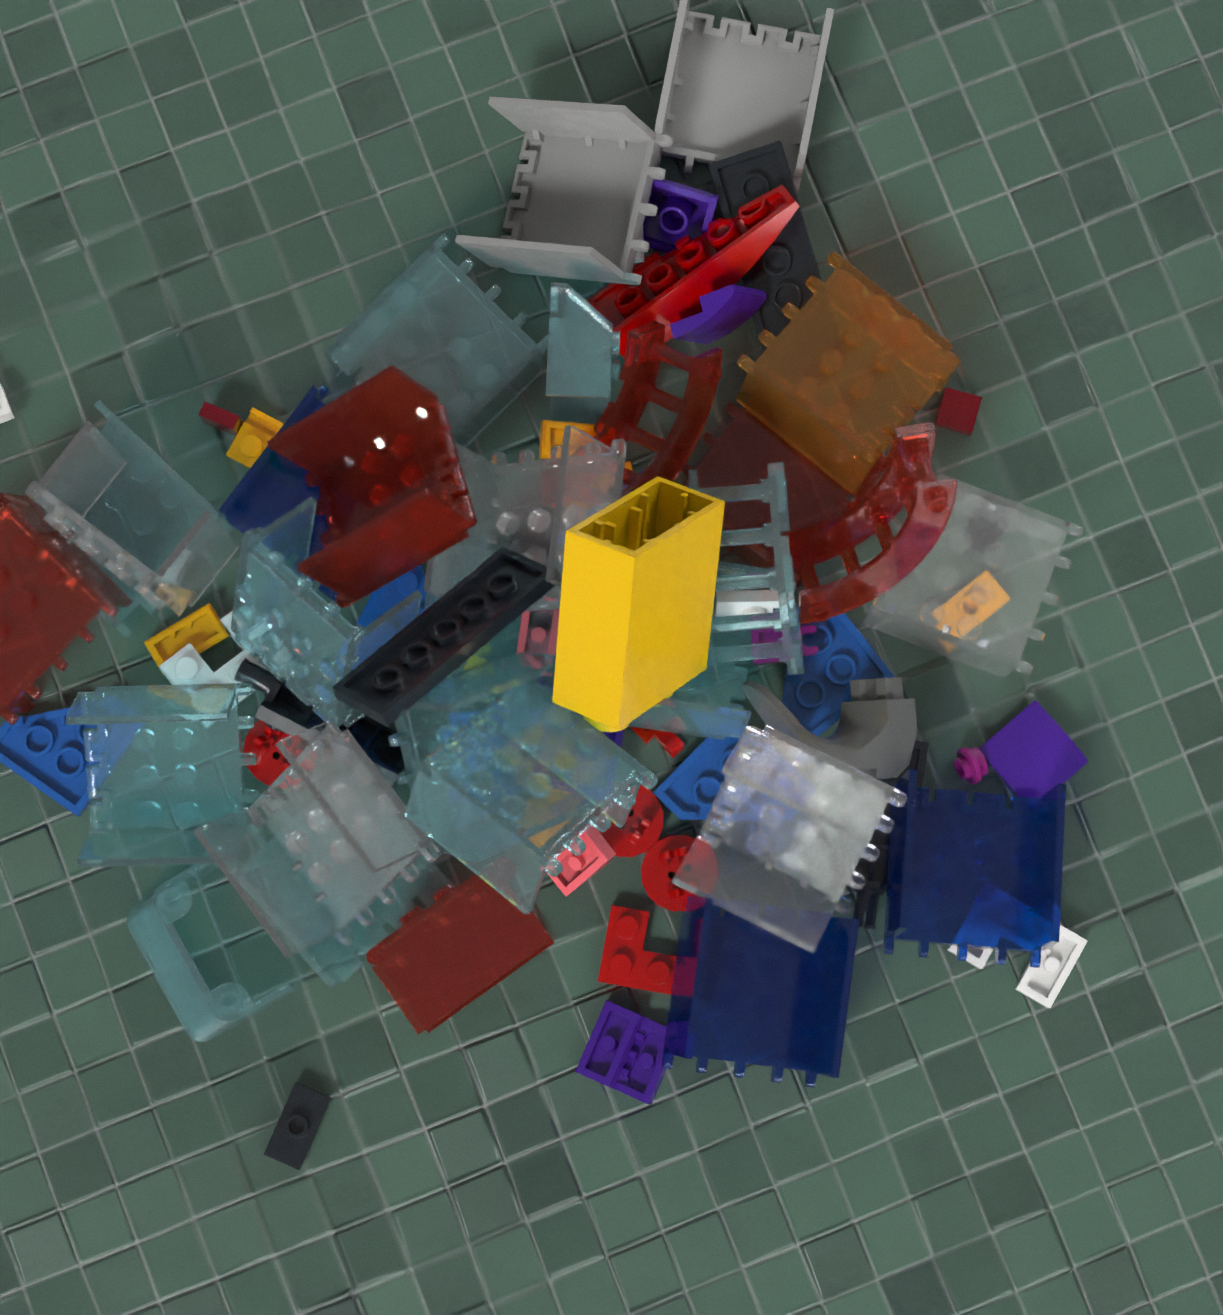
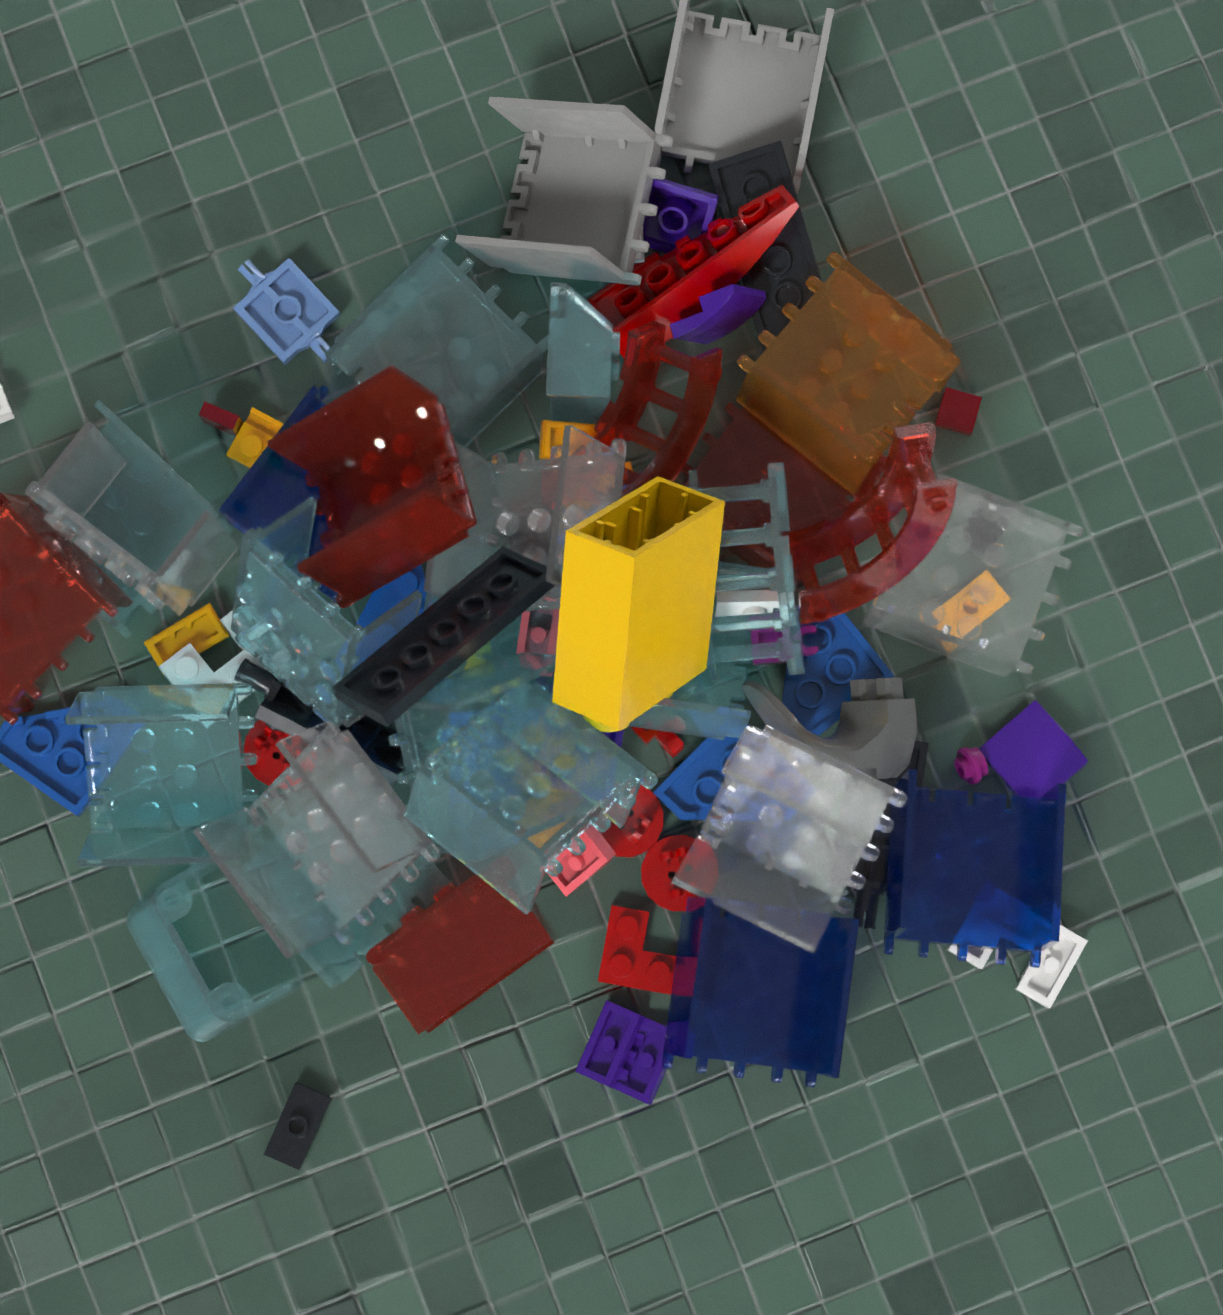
none -> medium blue plate [233,258,341,365]

